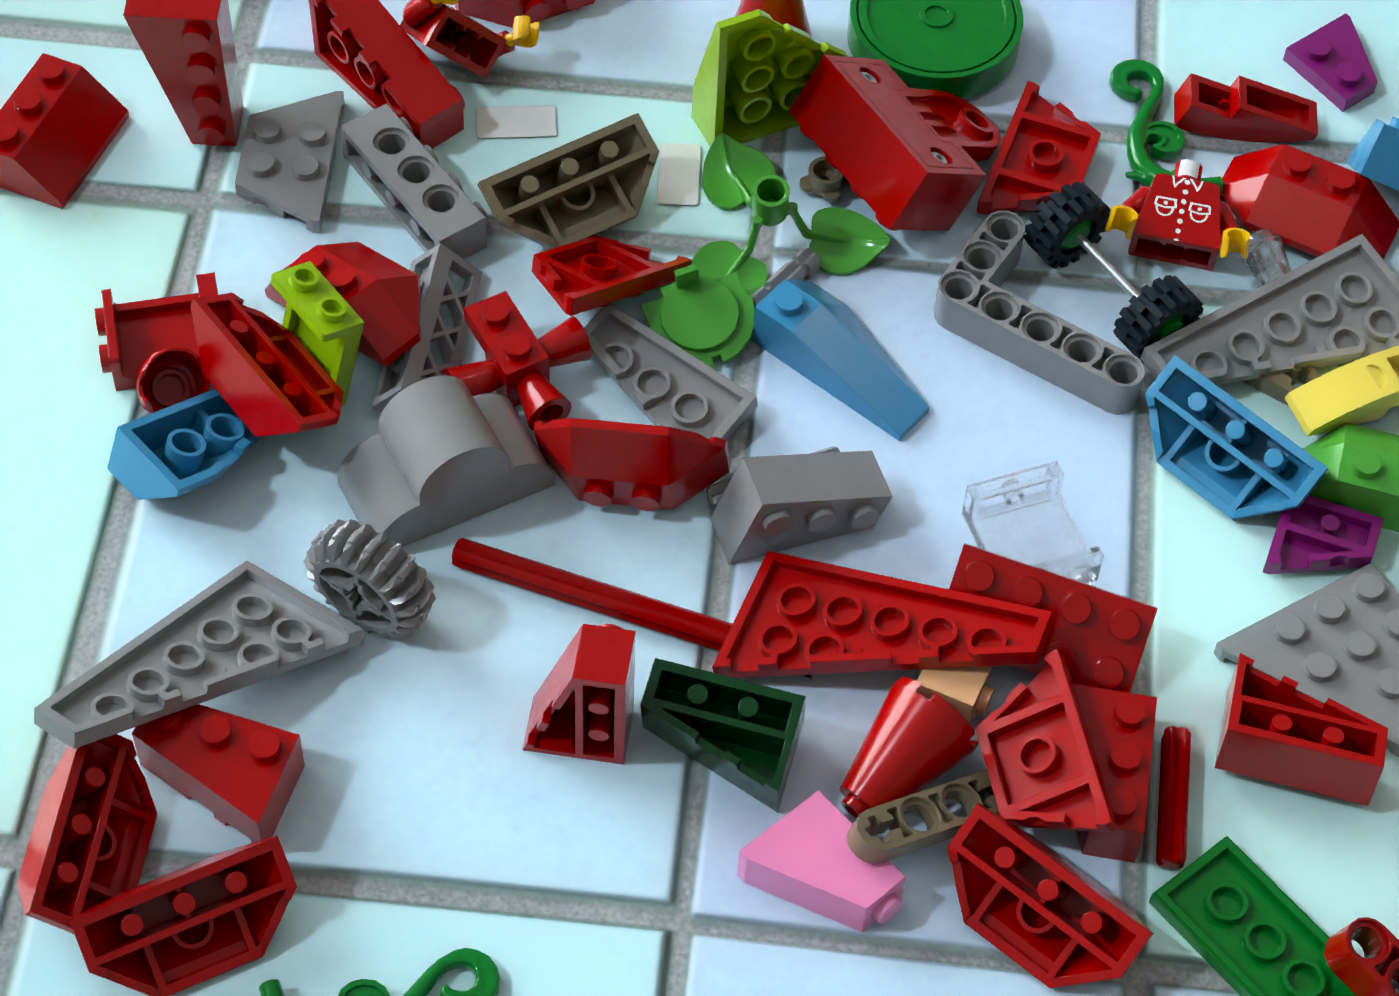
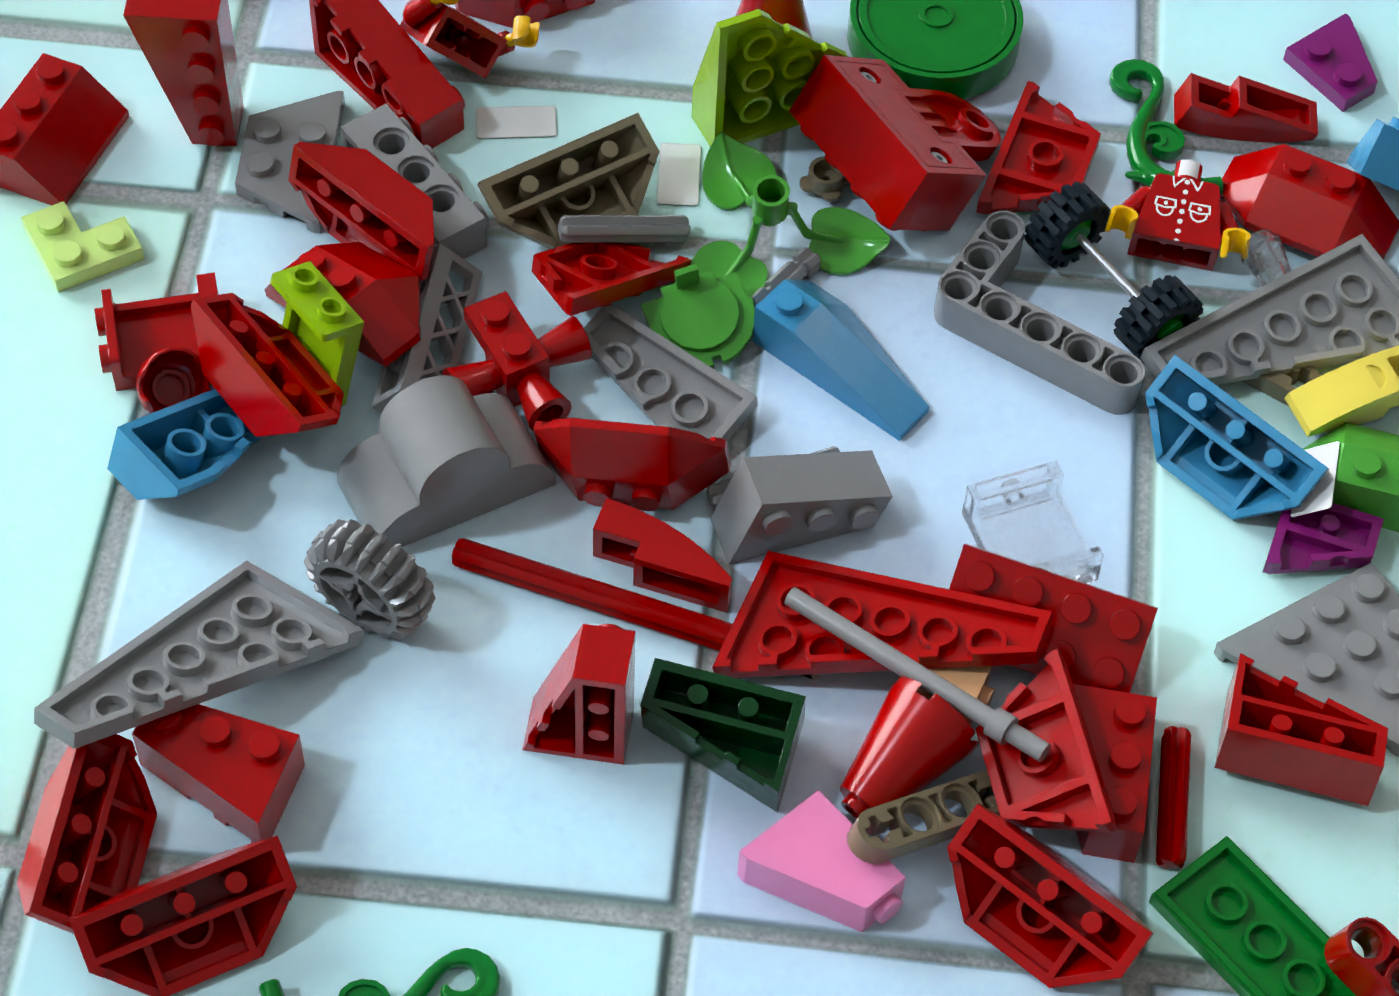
none -> yellowish green plate [21,201,144,292]
none -> red wedge [288,142,434,282]
none -> light grey axle [558,215,691,243]
none -> red slope [593,498,732,613]
none -> light grey bar [784,587,1051,762]
none -> white sticker [1291,441,1340,517]

